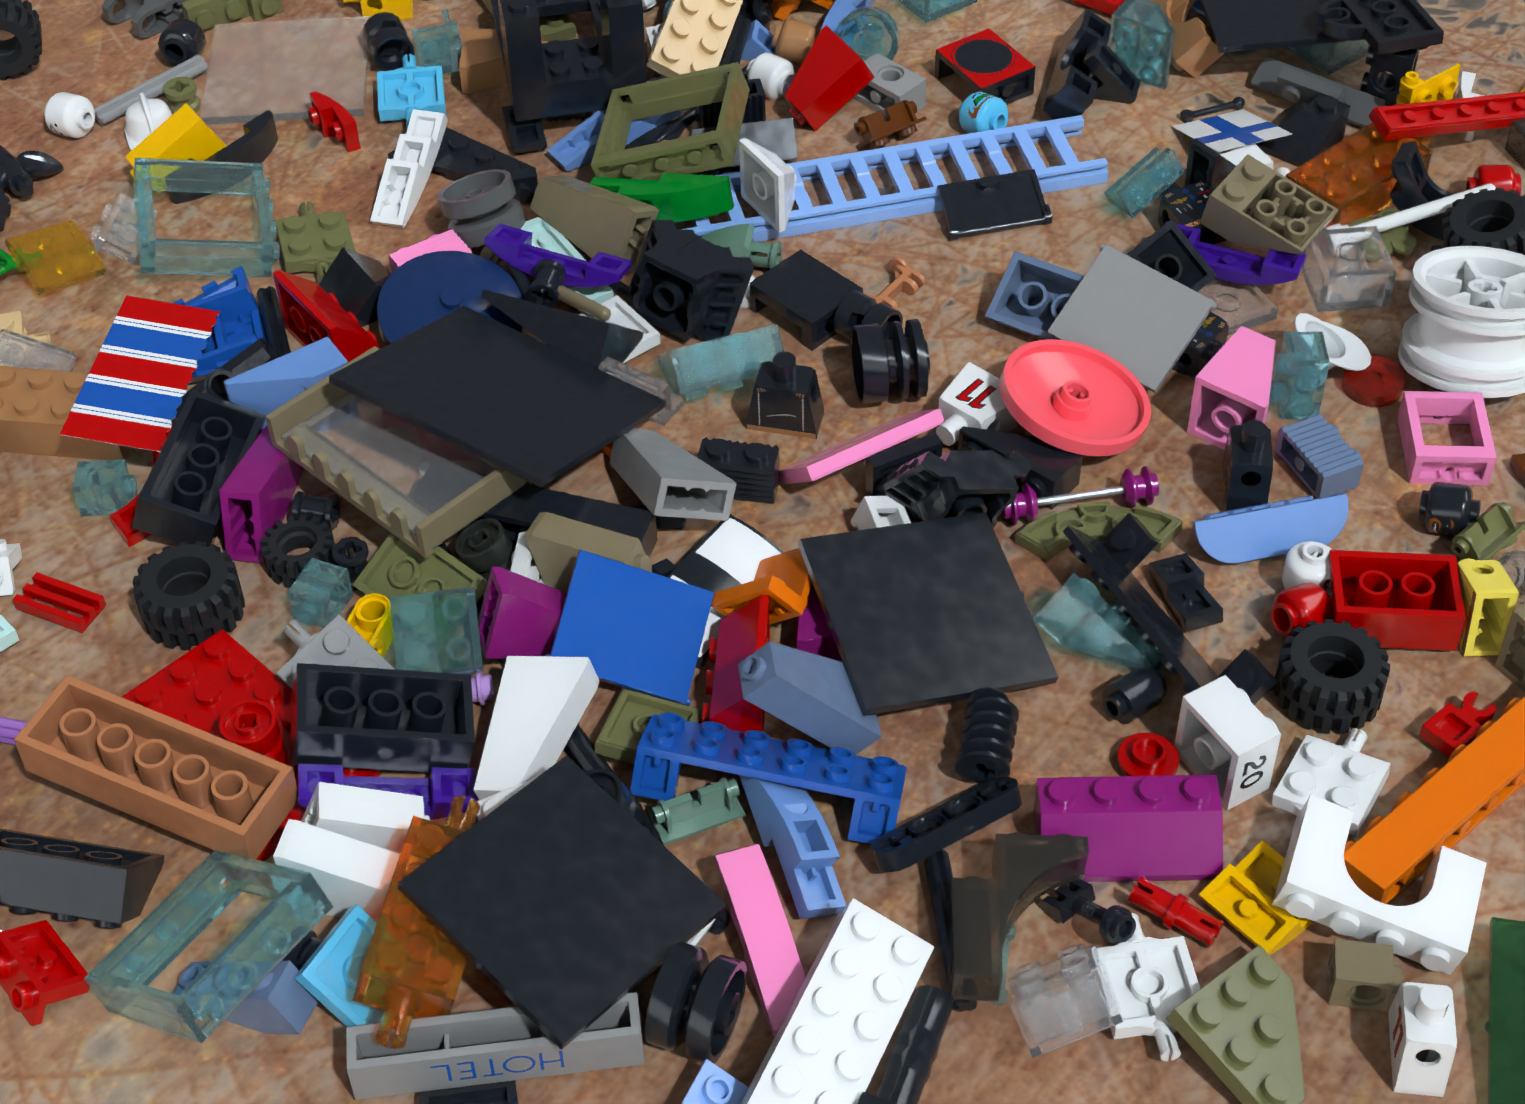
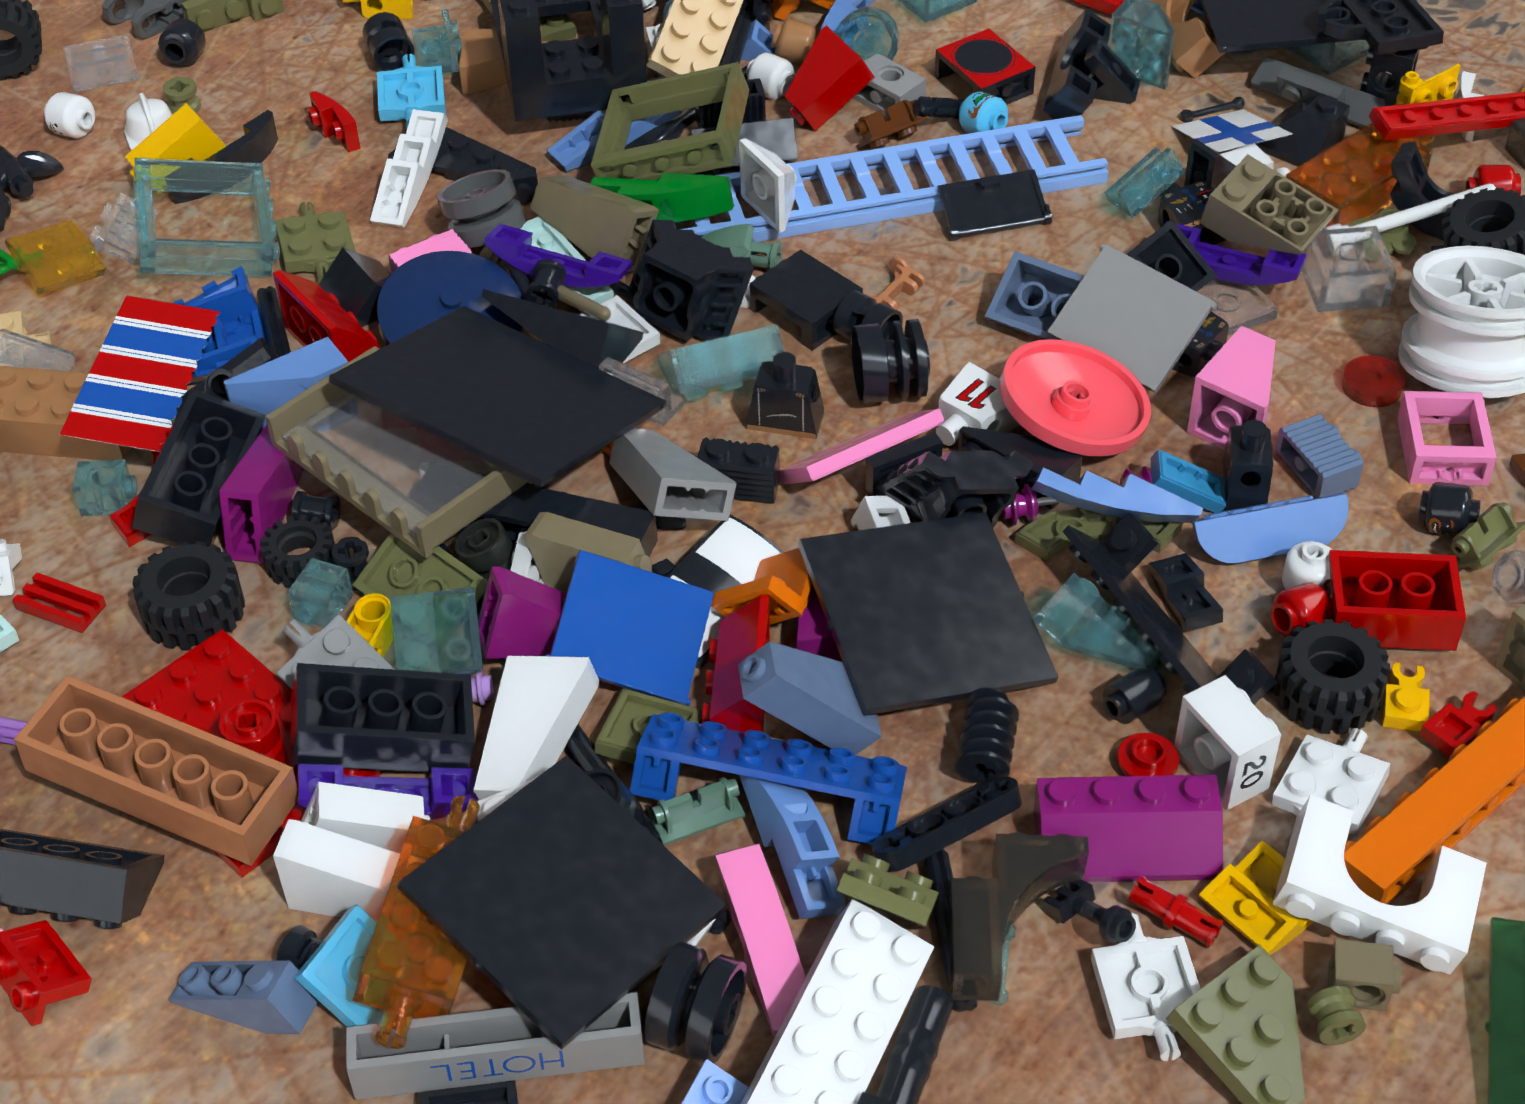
clear light blue window [84,850,333,1043] -> none
light grey axle [95,55,208,126] -> none
clear piece [200,16,371,124] -> none
black slope [502,105,547,154] -> none
clear slope [1008,944,1123,1058] -> none
clear light blue brick [1270,331,1330,419] -> none
white piece [1284,313,1371,374] -> none
white torso [1388,982,1457,1097] -> none
light yellow torso [1457,558,1519,657] -> none
none -> clear brick [63,34,139,93]
none -> olive plate [836,854,939,928]
none -> black axle [912,96,964,119]
none -> medium blue slope [1031,467,1204,523]
none -> dark azure plate [1150,449,1227,513]
none -> olive wheel [1307,986,1366,1045]
none -> yellow plate [1382,662,1430,732]

